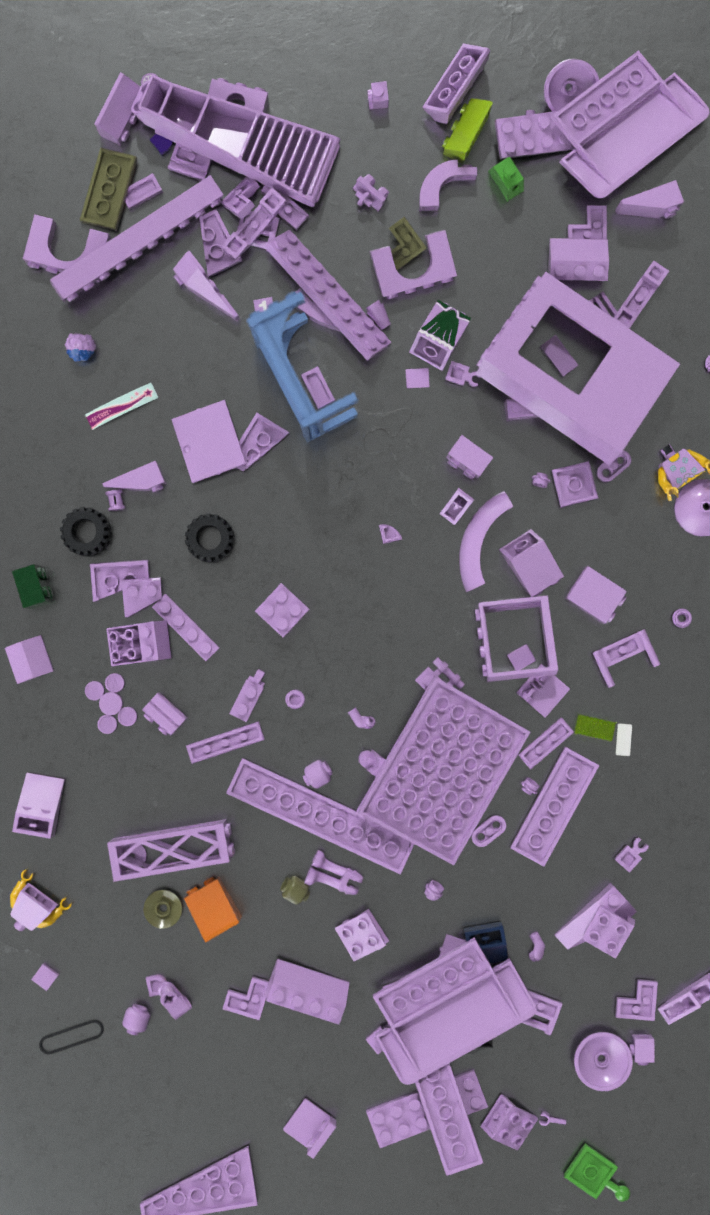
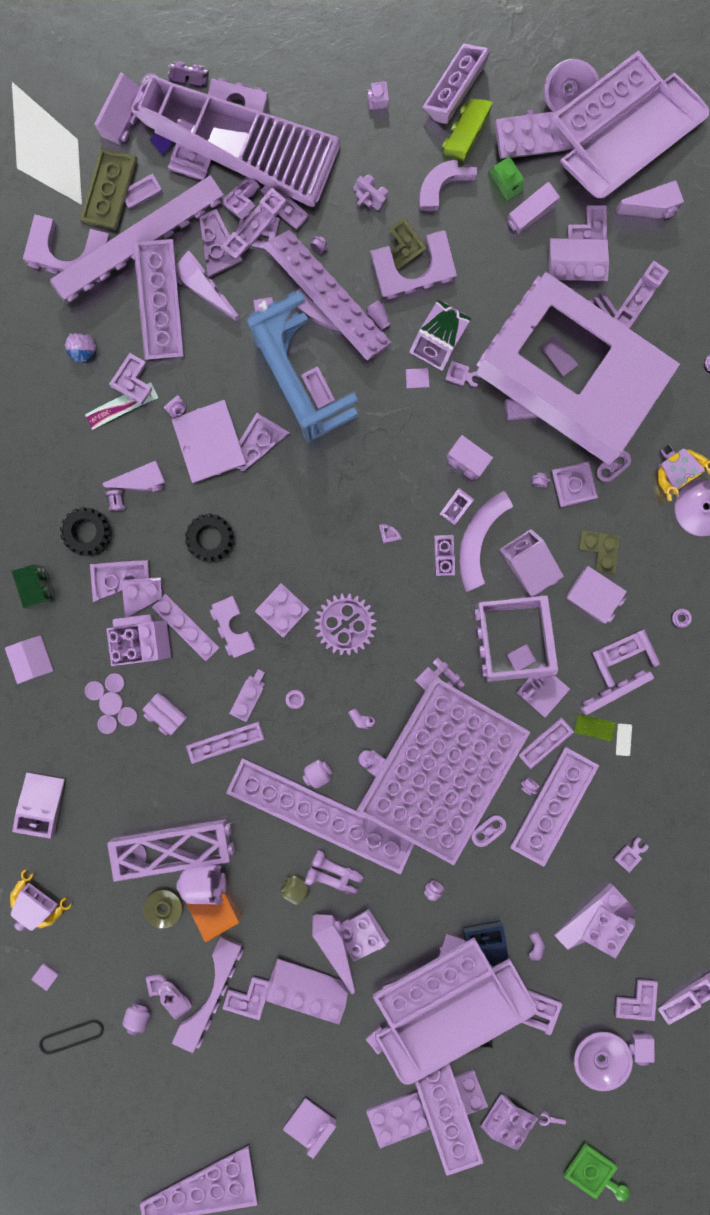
none -> white sticker [12,82,82,205]
none -> lavender plate [109,353,153,405]
none -> lavender tile [113,614,154,627]
none -> lavender plate [133,239,183,360]
none -> lavender plate [164,395,186,417]
none -> lavender hinge [168,61,209,86]
none -> lavender arch [172,934,244,1053]
none -> lavender cylinder [177,865,226,905]
none -> lavender arch [210,596,256,658]
none -> lavender plate [310,236,328,254]
none -> lavender wedge [312,914,355,994]
none -> lavender gear [315,593,376,655]
none -> lavender slope [434,535,455,576]
none -> lavender slope [507,182,560,234]
none -> olive plate [579,531,620,574]
none -> lavender plate [580,670,654,715]

